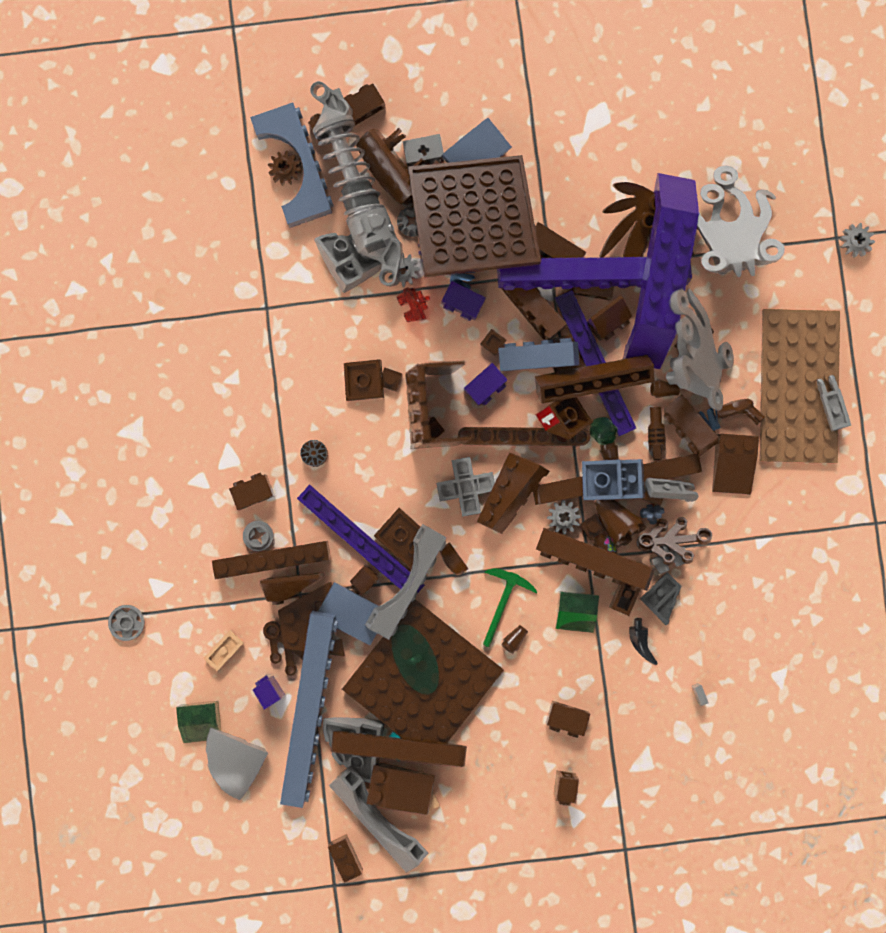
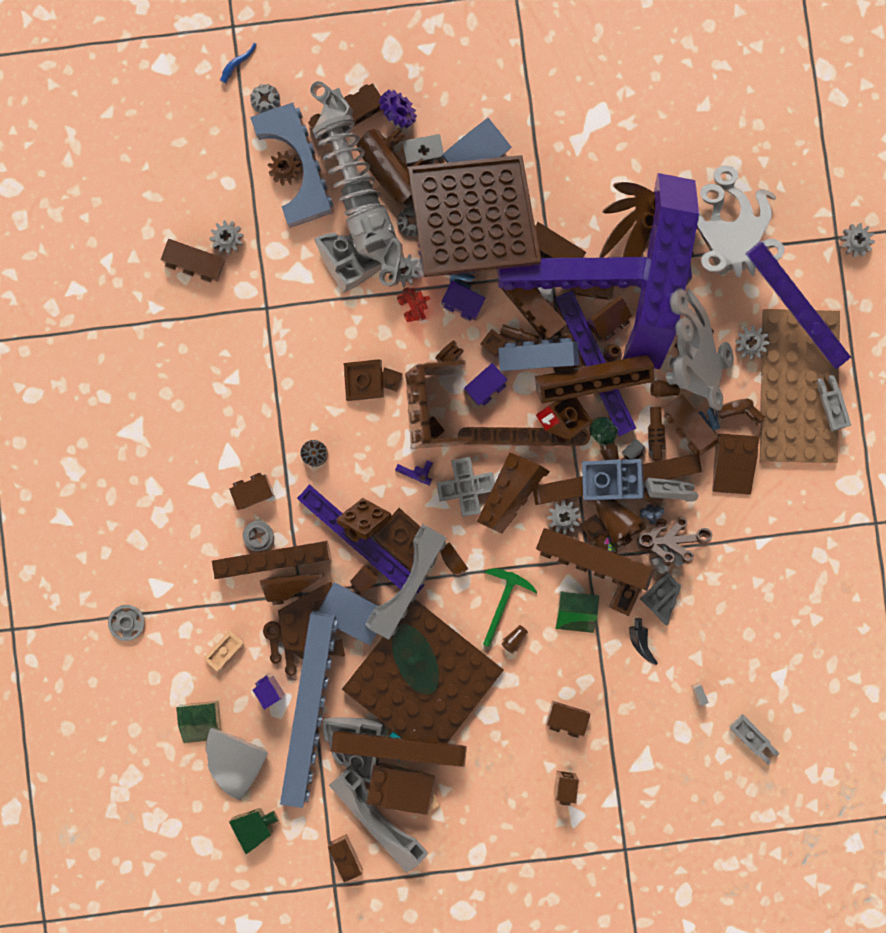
none -> reddish brown brick [160,238,225,283]
none -> light grey gear [209,220,244,255]
none -> blue animal [220,43,257,84]
none -> dark green torso [229,808,279,854]
none -> light grey gear [250,83,280,113]
none -> reddish brown plate [337,497,392,542]
none -> dark purple gear [379,89,417,129]
none -> dark purple hose [395,460,433,486]
none -> reddish brown wheel [435,340,464,362]
none -> reddish brown pin [500,324,540,345]
none -> reddish brown cone [603,344,622,362]
none -> dark grey brick [621,439,646,460]
none -> light grey hinge [729,714,780,765]
none -> light grey gear [735,325,770,360]
none -> dark purple plate [745,241,851,370]

